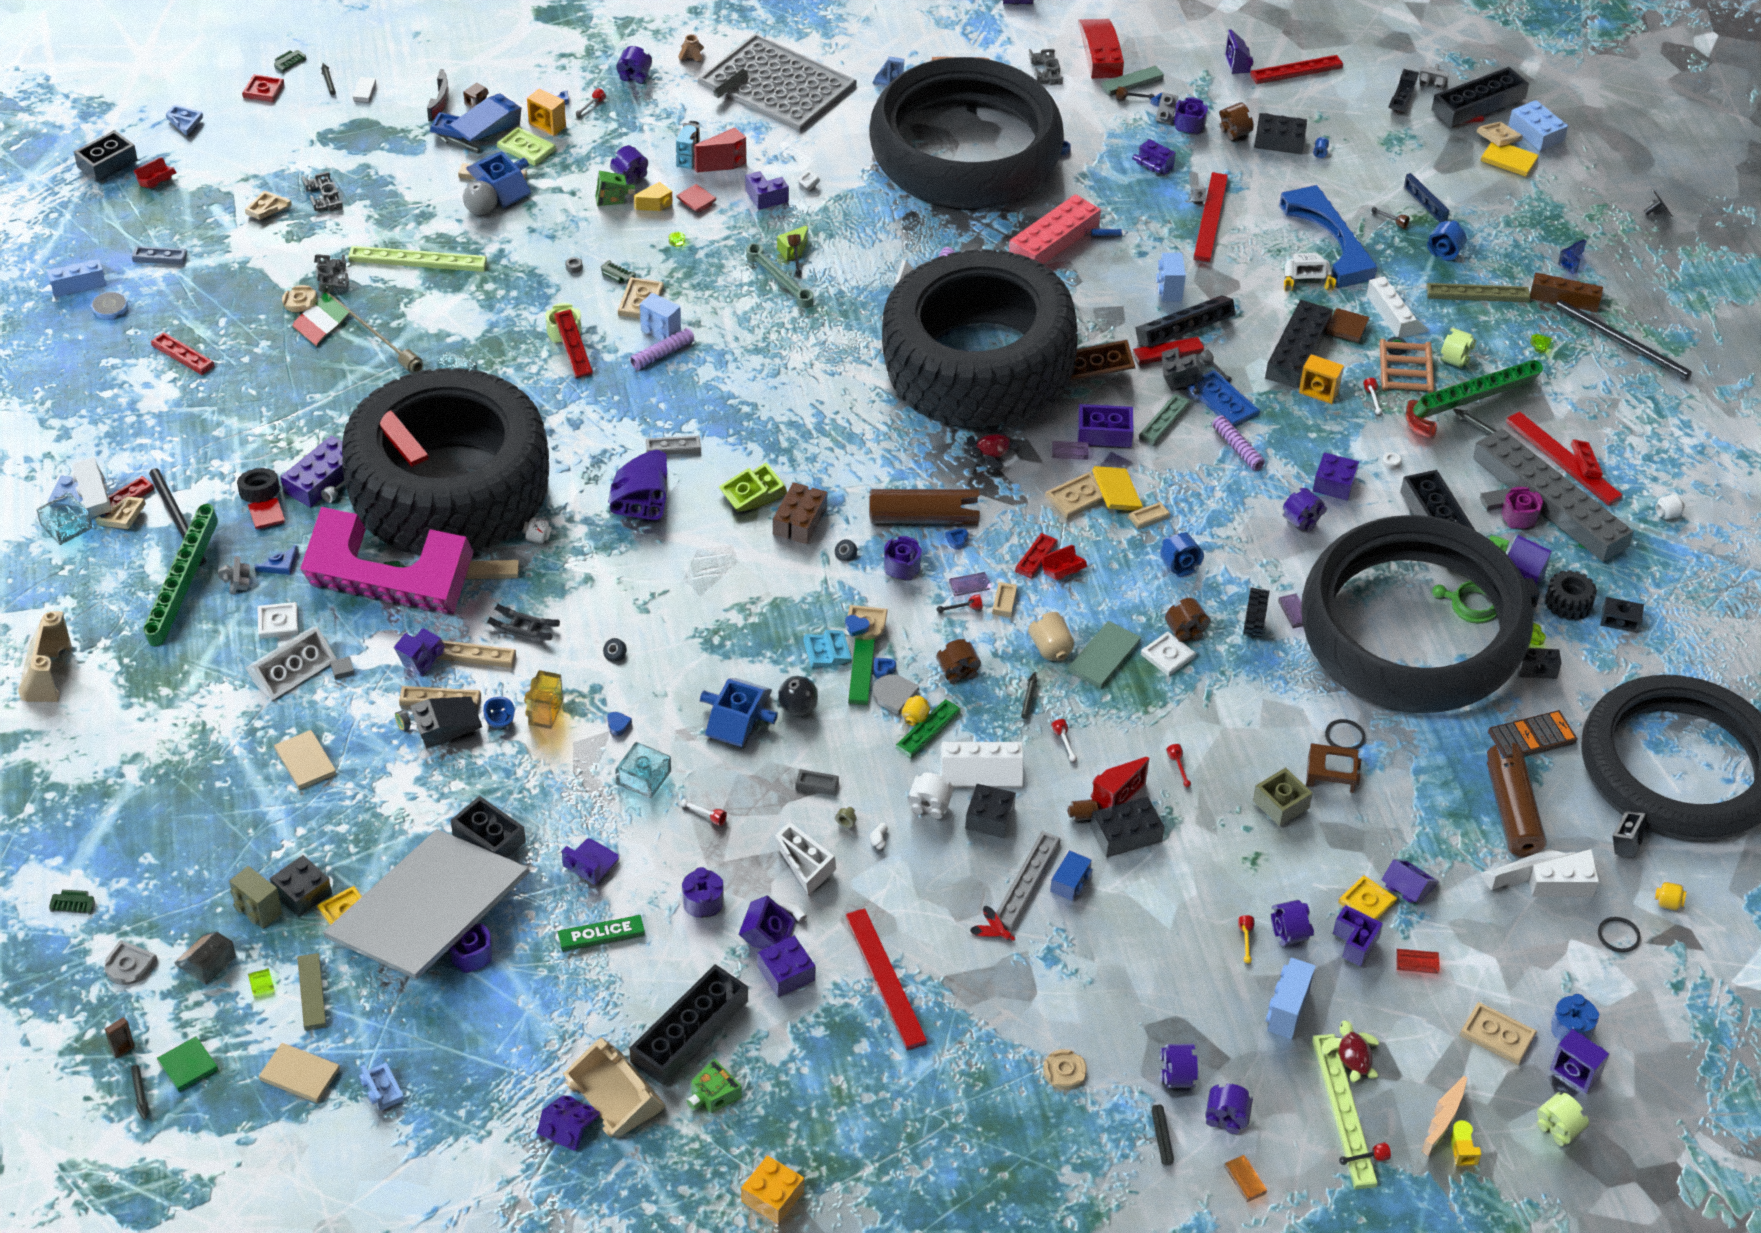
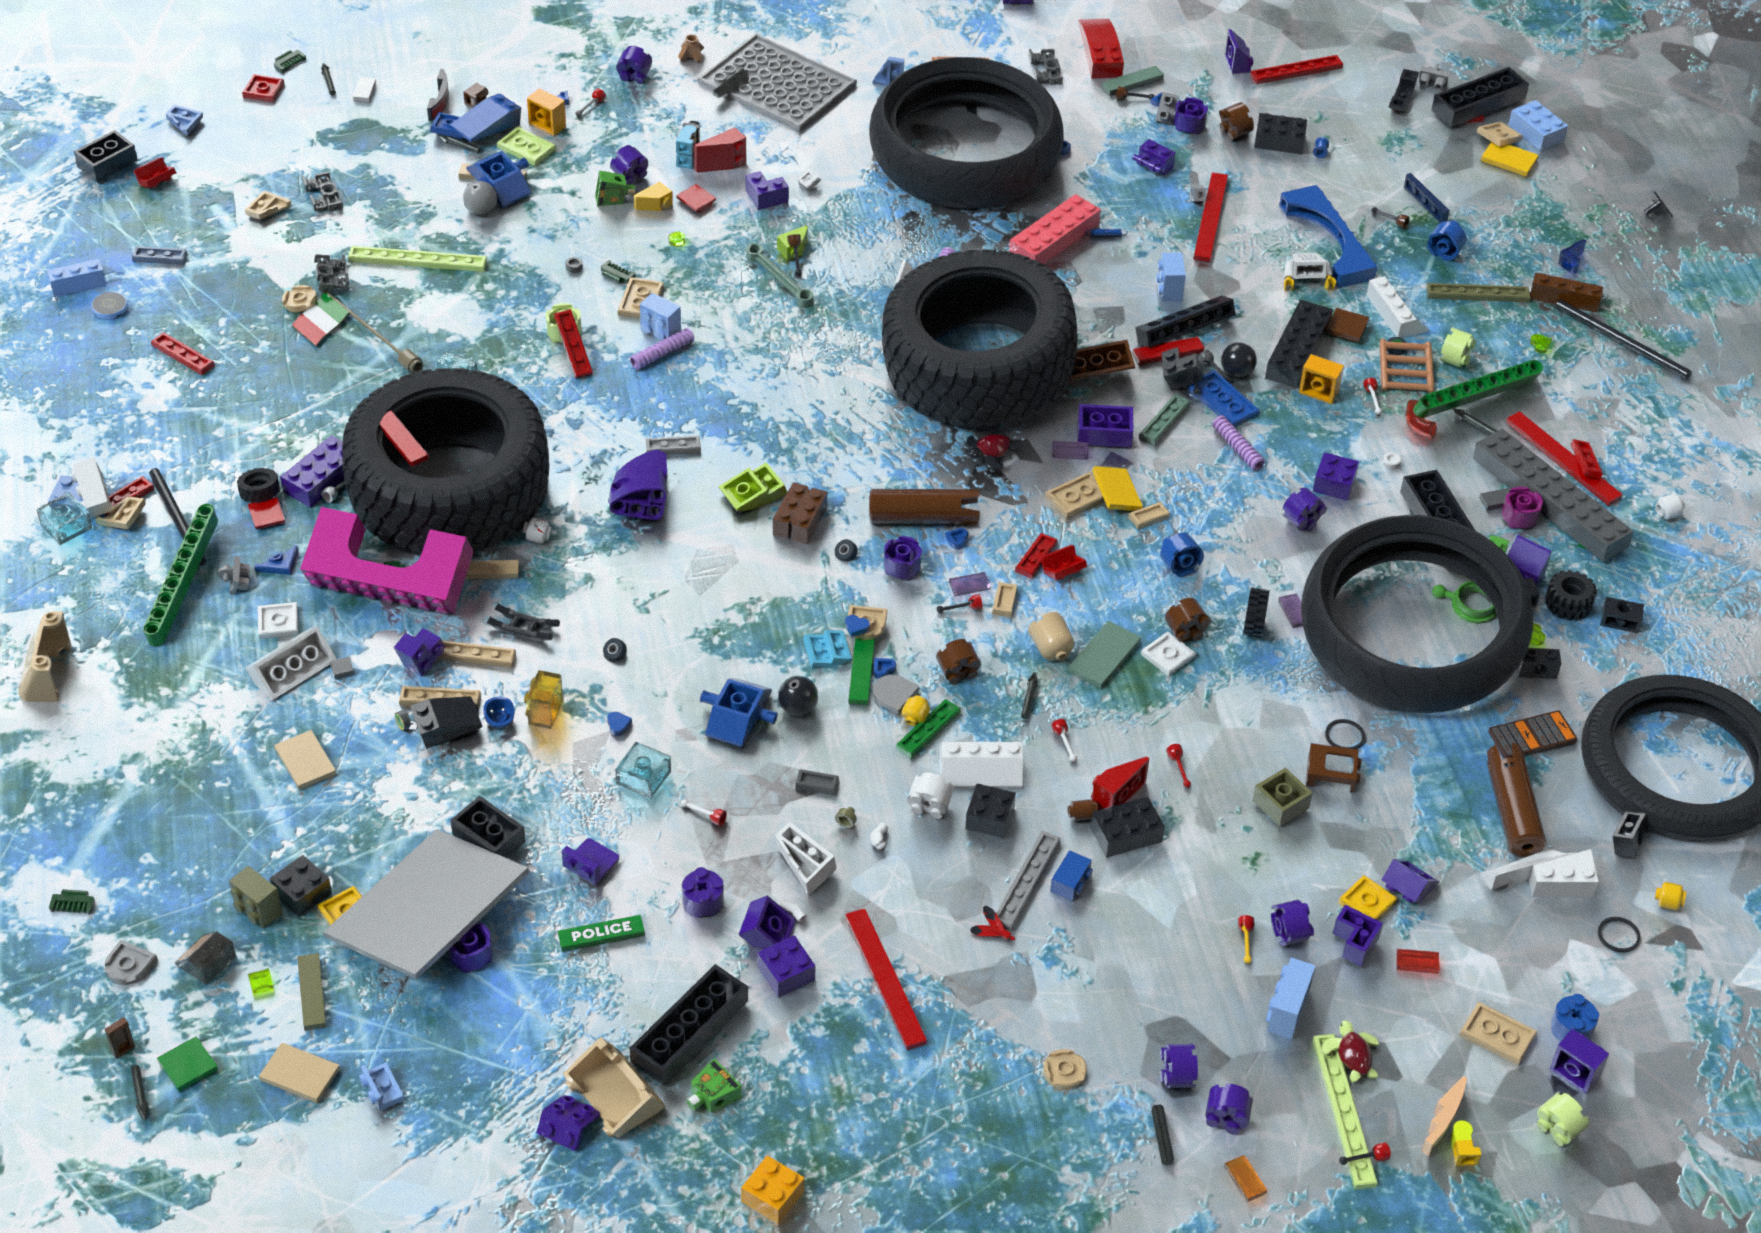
none -> black piece [1221,342,1257,378]

